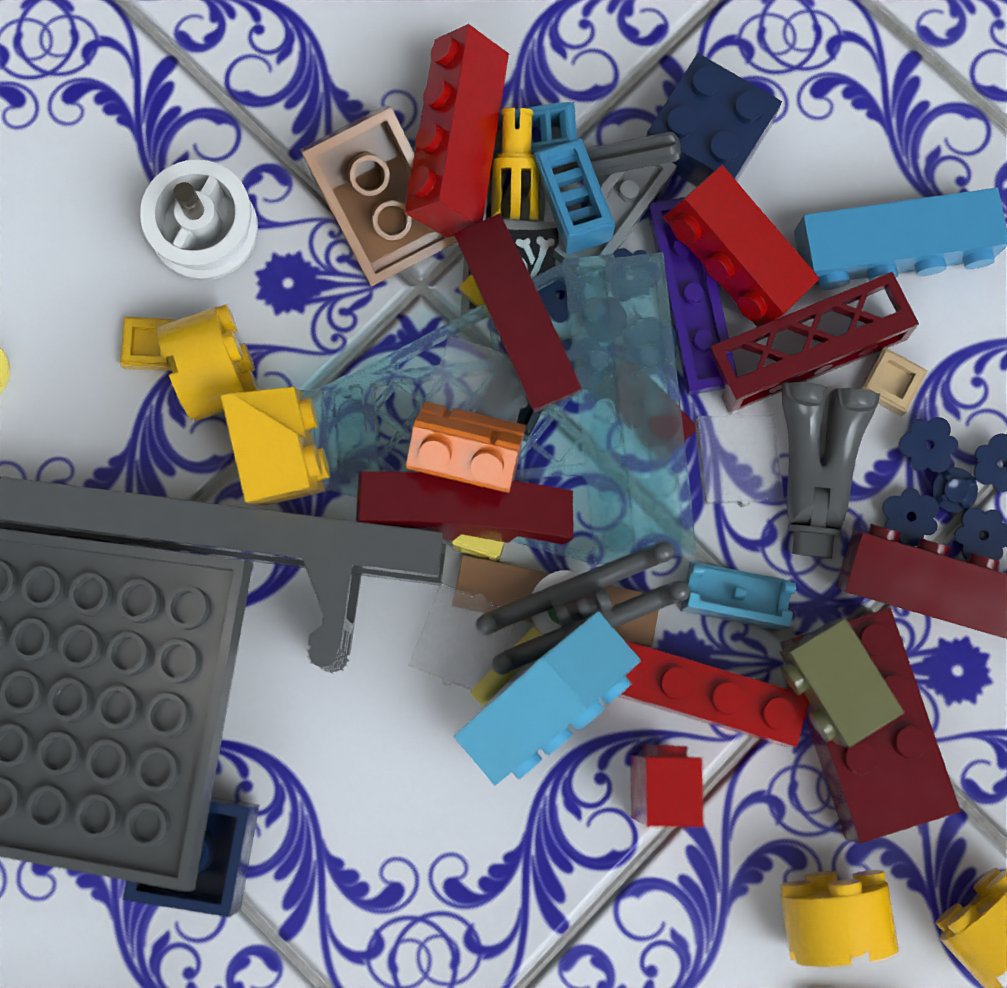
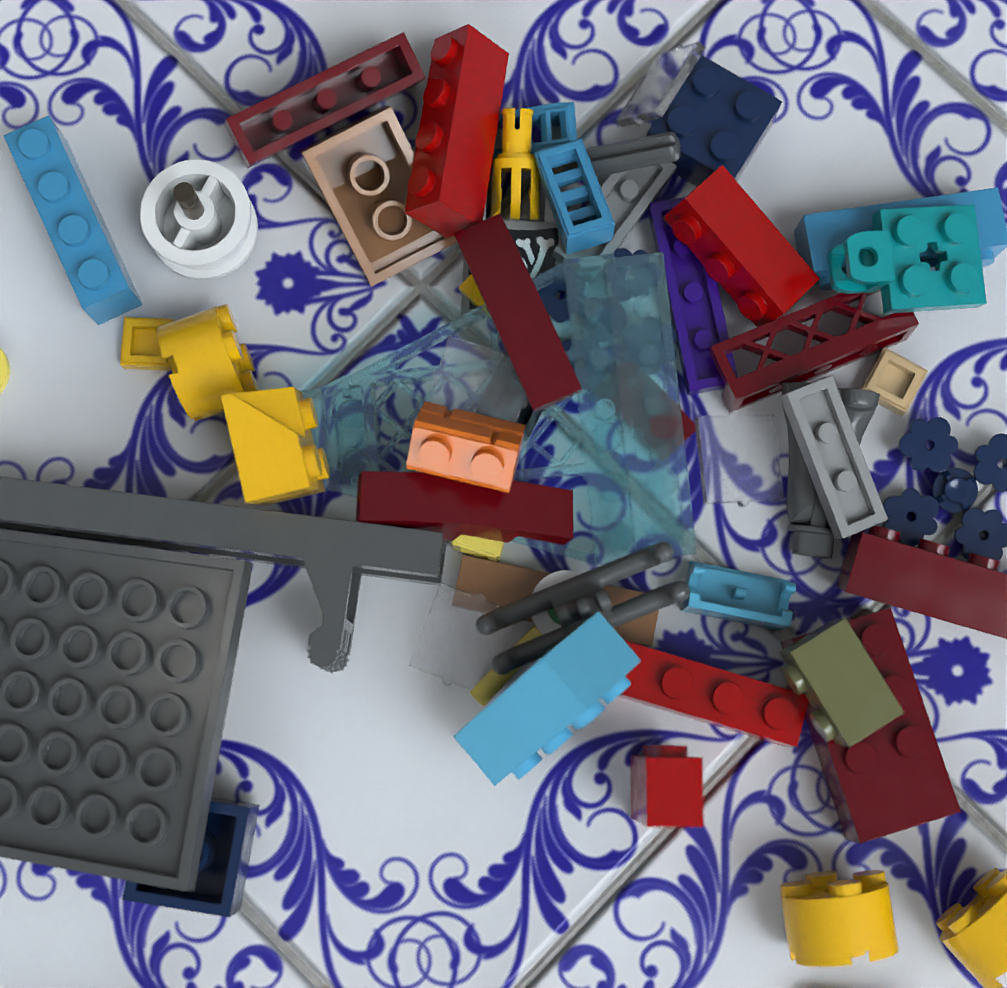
none -> dark azure brick [3,115,143,325]
none -> dark red brick [224,32,426,169]
none -> clear piece [615,42,706,127]
none -> light grey plate [779,375,888,539]
none -> teal plate [827,204,987,314]

